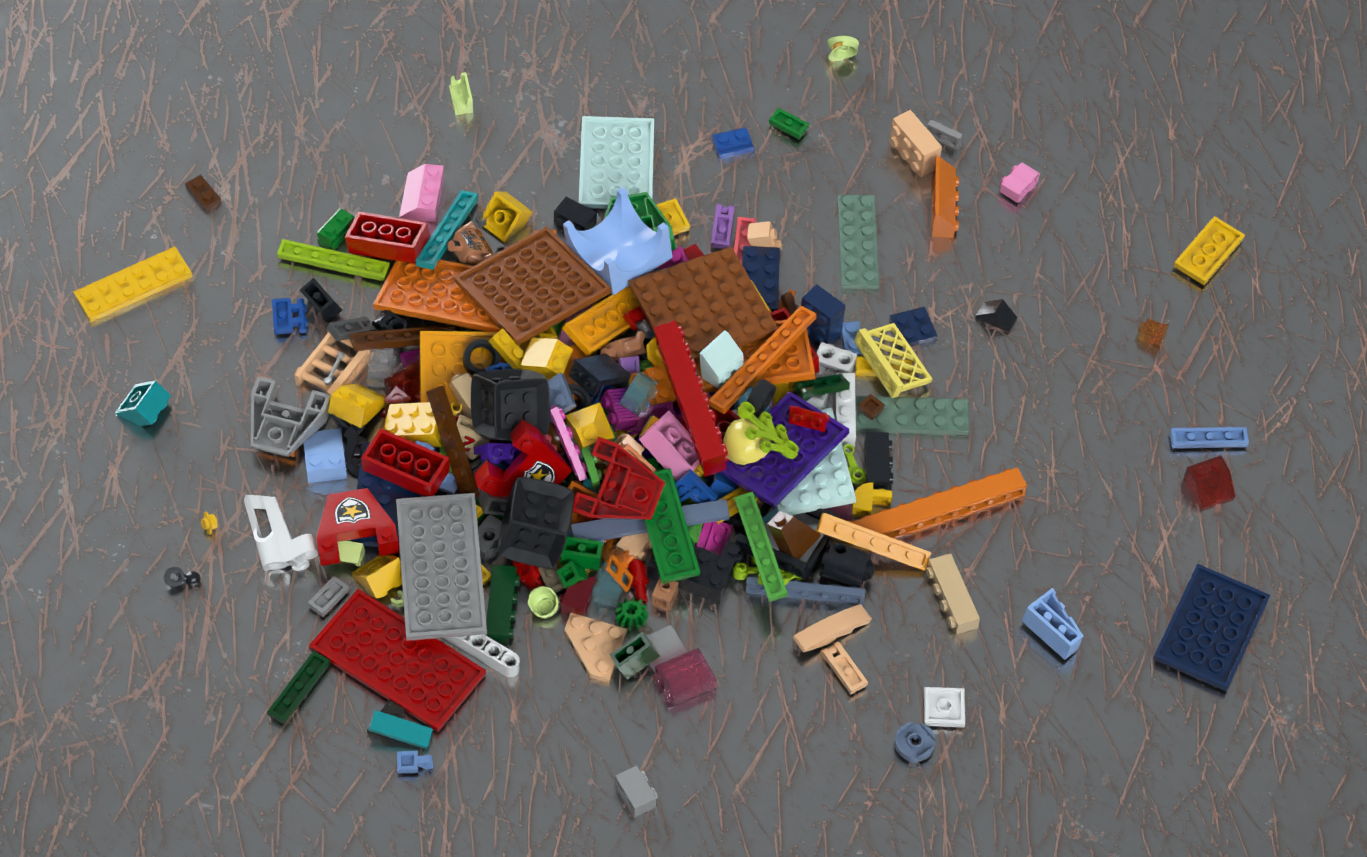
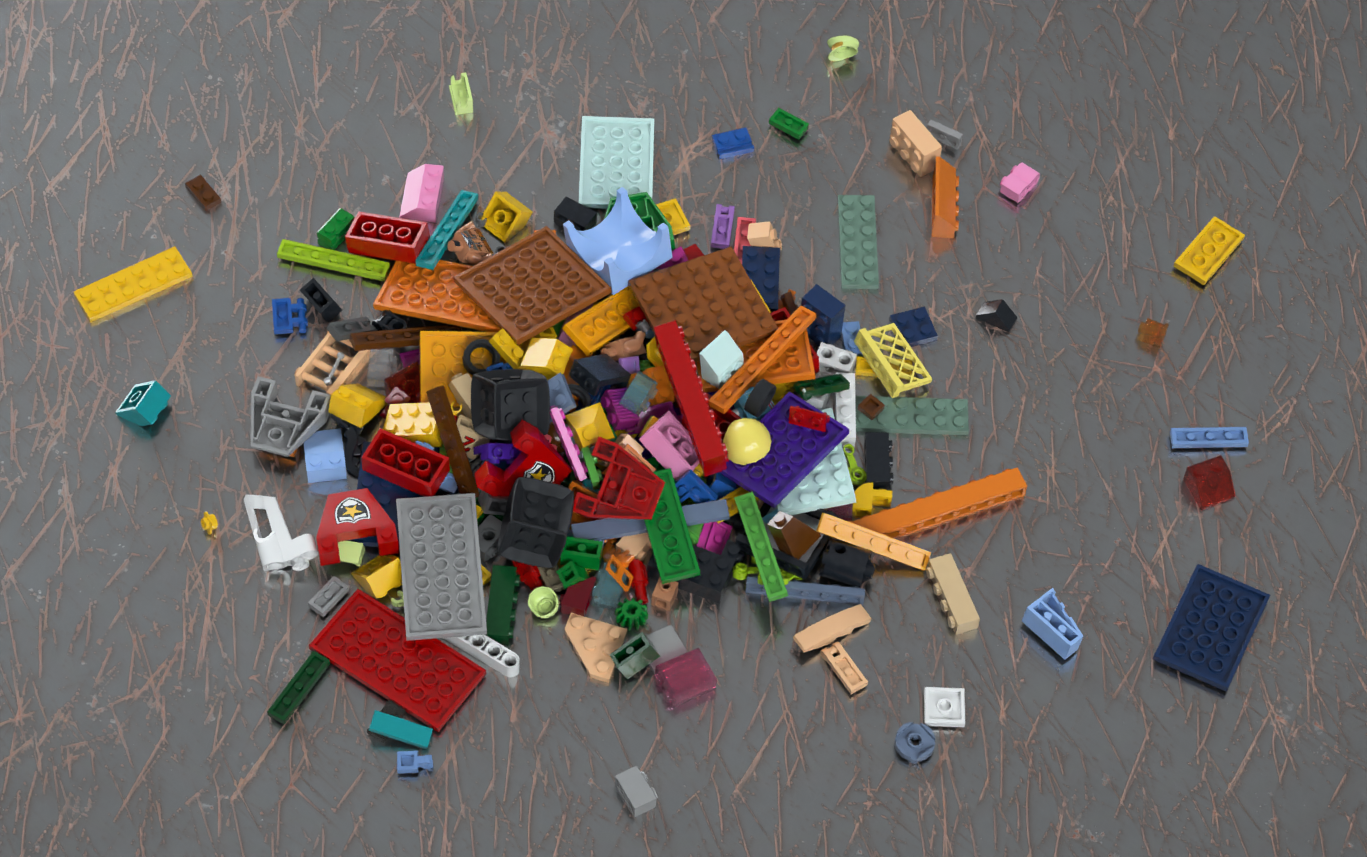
black plate [163,567,201,587] -> none
lime plant [737,401,799,459] -> none

